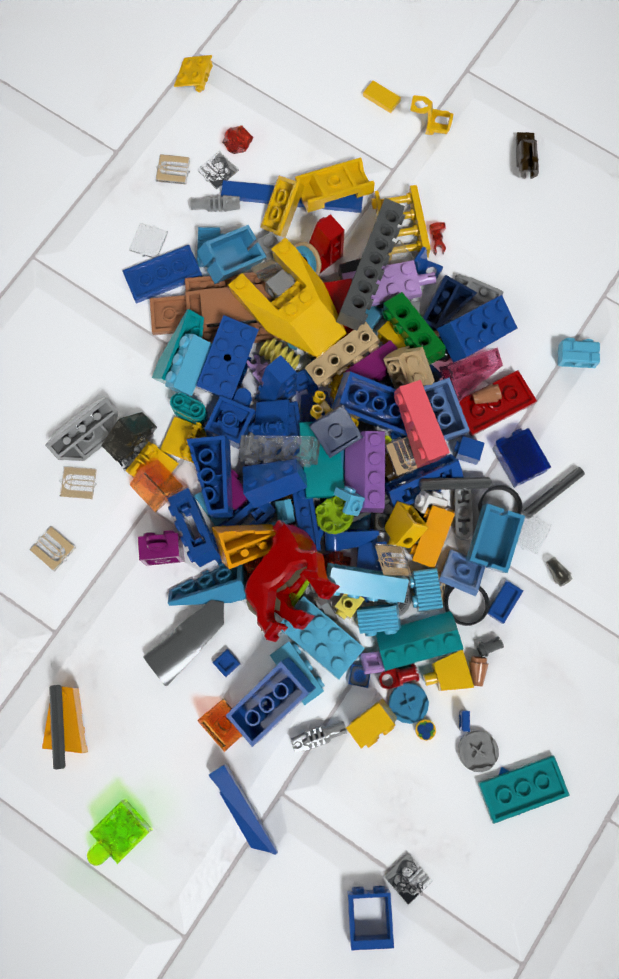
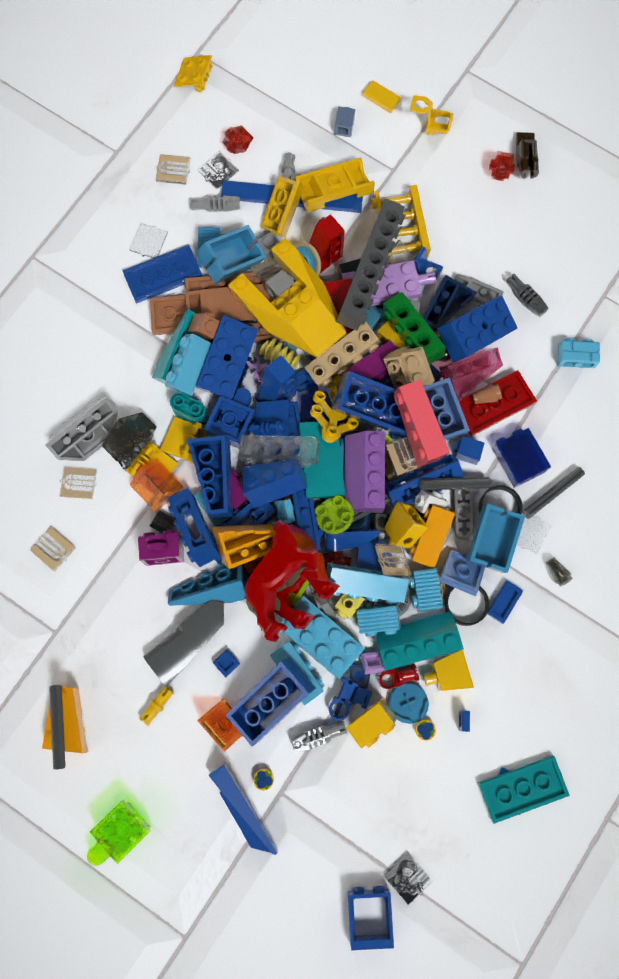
dark blue tile [309,404,363,458] -> none
medium azure bracket [334,486,365,516] -> none
clear red piece [429,222,446,256] -> none
light grey tile [458,731,499,773] -> none
nougat cone [469,656,489,687] -> none
dark grey pin [477,636,504,657] -> none
none -> yellow pin [139,685,174,726]
none -> tile [149,510,176,534]
none -> nougat brick [188,312,220,339]
none -> tile [253,769,274,791]
none -> light grey pin [281,152,295,180]
none -> blue piece [329,677,373,721]
none -> sand blue brick [334,106,356,138]
none -> clear red brick [488,151,516,181]
none -> dark grey hinge [506,273,549,317]

